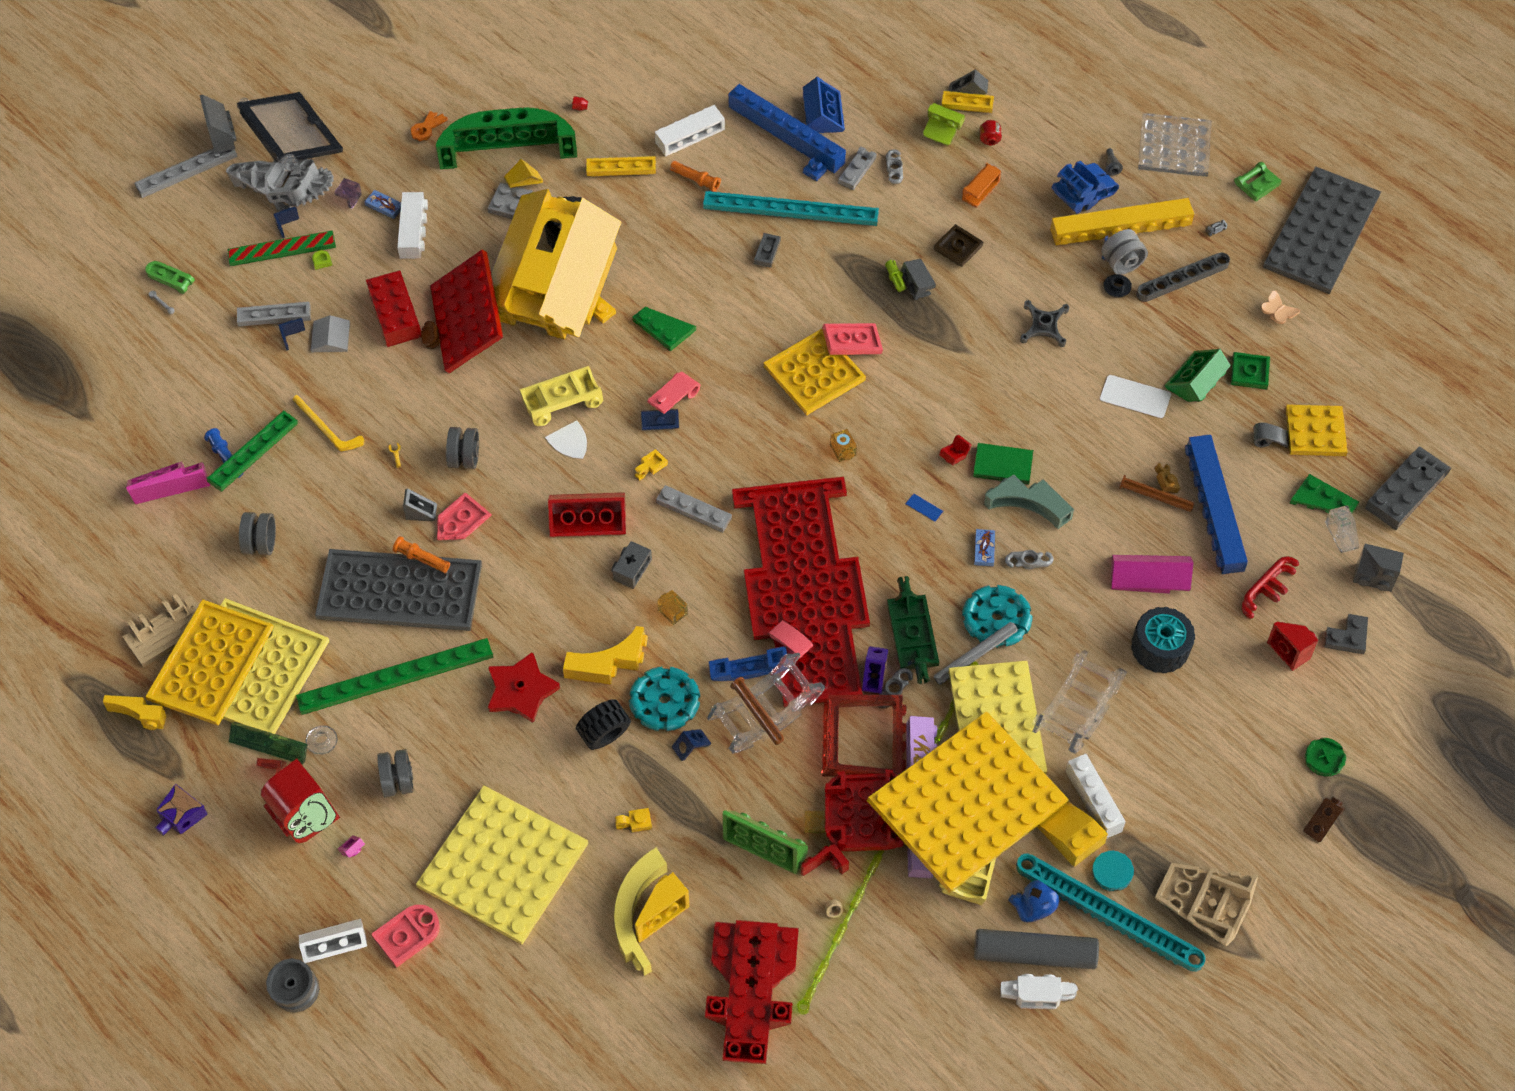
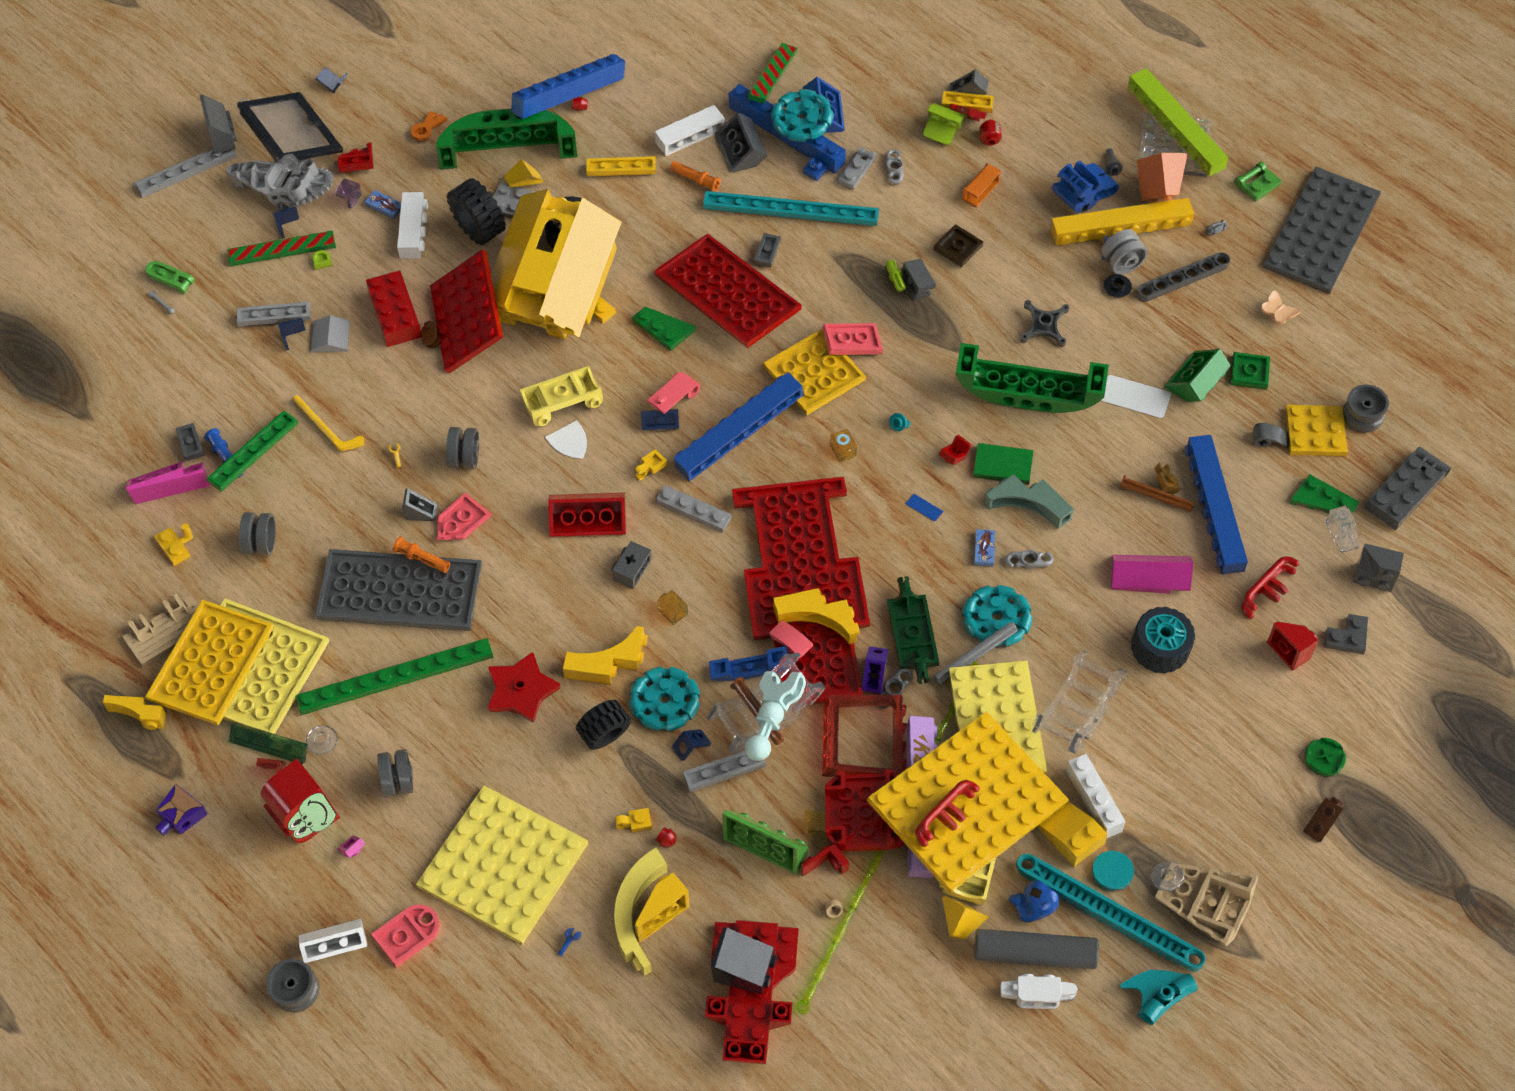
none -> yellow plate [154,523,193,566]
none -> dark grey plate [176,423,204,461]
none -> bracket [316,67,348,93]
none -> red wing [338,142,374,173]
none -> black tyre [446,178,506,245]
none -> blue brick [511,54,625,119]
none -> blue hand [558,928,581,956]
none -> red plate [654,233,802,349]
none -> red plate [655,827,676,848]
none -> blue brick [674,372,803,482]
none -> light grey plate [683,751,766,792]
none -> slope [711,927,777,995]
none -> dark grey slope [715,112,768,173]
none -> light aqua piece [745,671,806,761]
none -> green tile [748,43,797,104]
none -> teal plate [771,89,833,142]
none -> yellow arch [773,588,860,644]
none -> teal plate [889,413,911,431]
none -> red piece [915,780,980,847]
none -> yellow slope [942,896,990,941]
none -> red wing [948,103,987,122]
none -> green slope [955,343,1109,413]
none -> teal pin [1120,969,1198,1025]
none -> lime brick [1128,68,1228,177]
none -> orange slope [1137,153,1187,204]
none -> clear piece [1151,861,1185,891]
none -> dark grey wheel [1343,384,1389,433]

